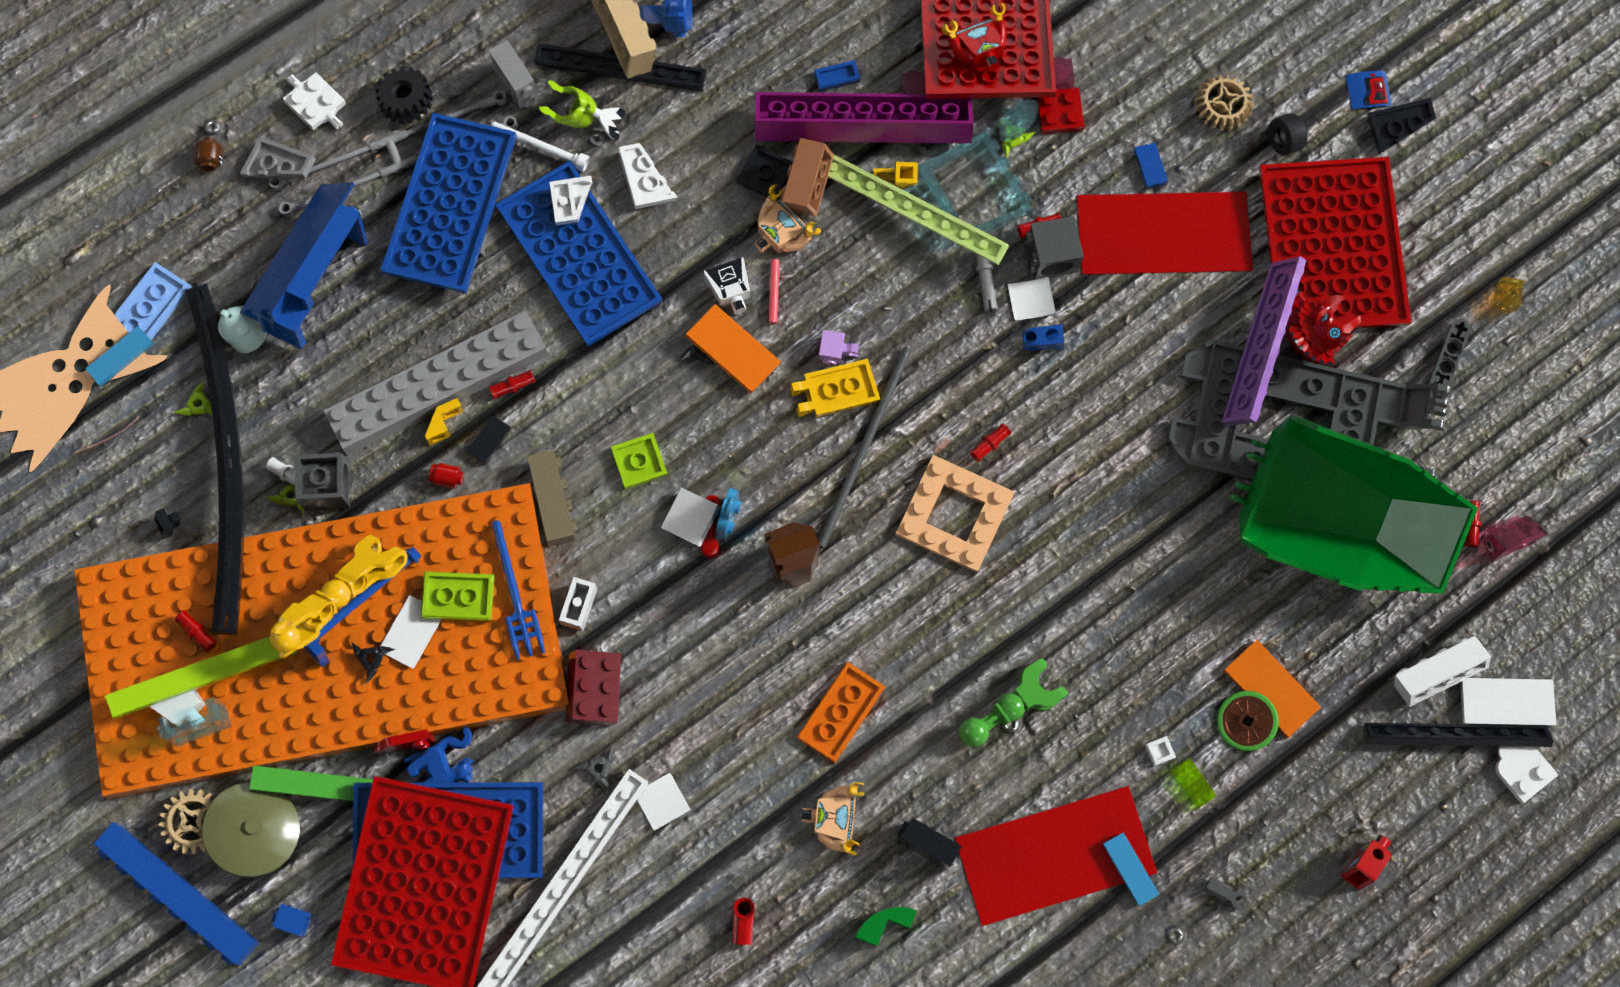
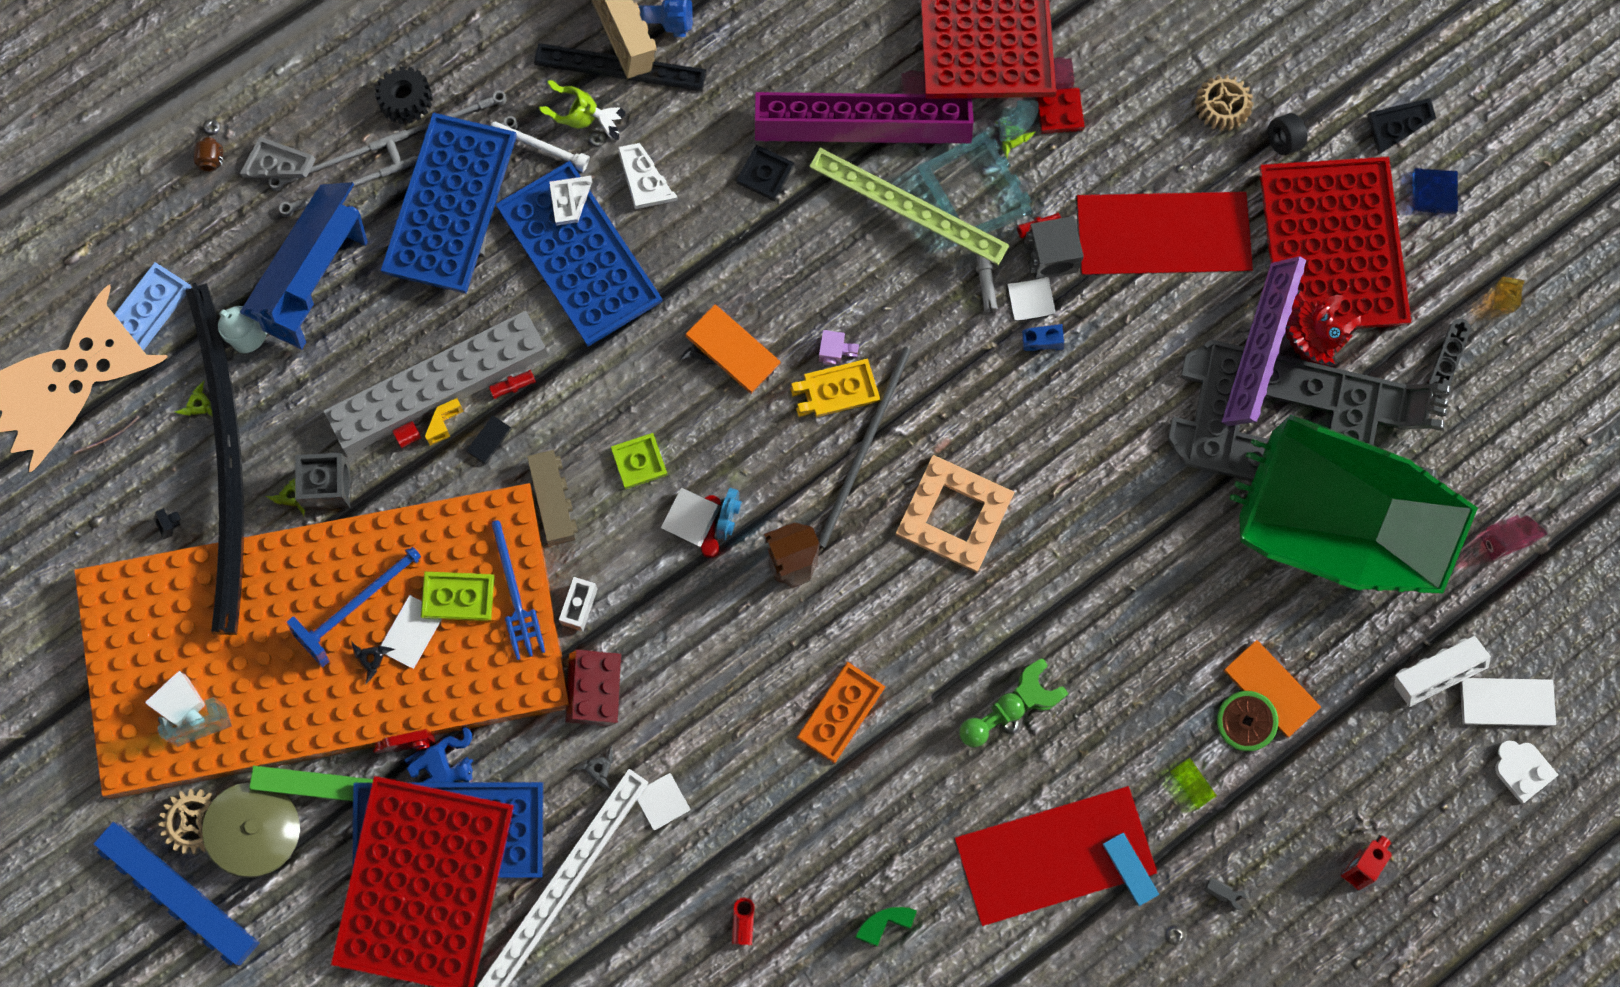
dark azure tile [85,326,154,387] -> none
lime tile [105,636,298,719] -> none
red pin [175,610,217,653] -> none
white axle [266,457,295,485] -> none
yellow piece [270,535,407,658] -> none
blue brick [272,904,313,937] -> none
white plate [283,72,346,130] -> none
red brick [429,463,464,489] -> none
light grey brick [489,40,538,109] -> none
torso [704,257,750,314] -> none
light nougat torso [754,184,821,253] -> none
coral bar [769,259,779,324] -> none
nougat brick [781,138,834,217] -> none
light nougat torso [801,782,865,856] -> none
blue tile [814,60,860,92] -> none
yellow slope [873,162,918,189] -> none
black brick [897,817,962,871] -> none
red torso [942,3,1007,71] -> none
red pin [969,424,1011,462] -> none
blue tile [1134,143,1168,189] -> none
white tile [1144,736,1176,766] -> none
sticker [1346,71,1392,110] -> none
black tile [1363,723,1553,747] -> none
red pin [1464,501,1482,548] -> none
none -> red beam [392,421,421,448]
none -> clear blue tile [1413,168,1458,214]

